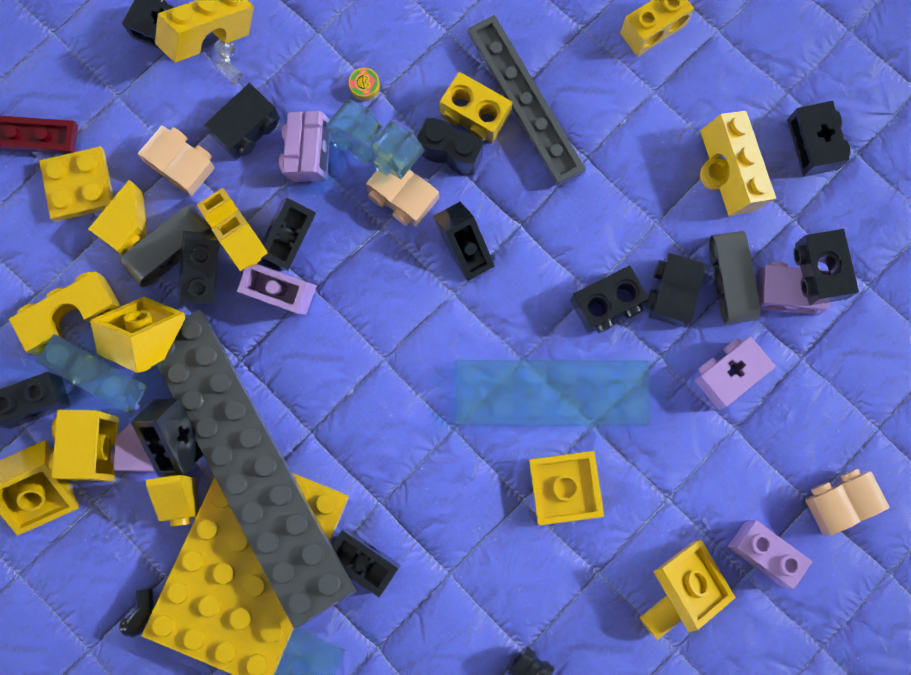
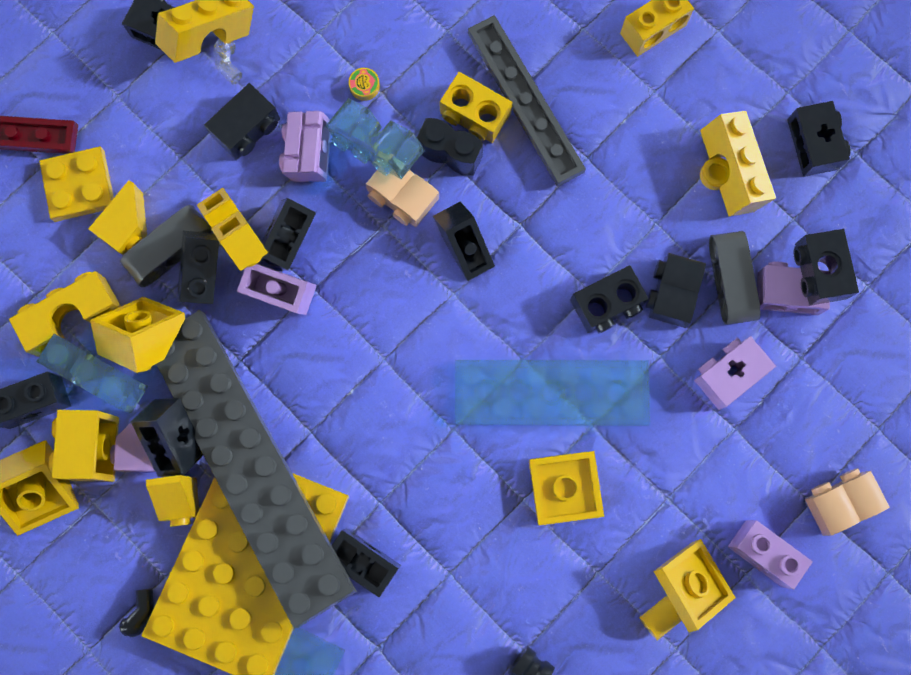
light nougat brick [138,125,215,197] -> none

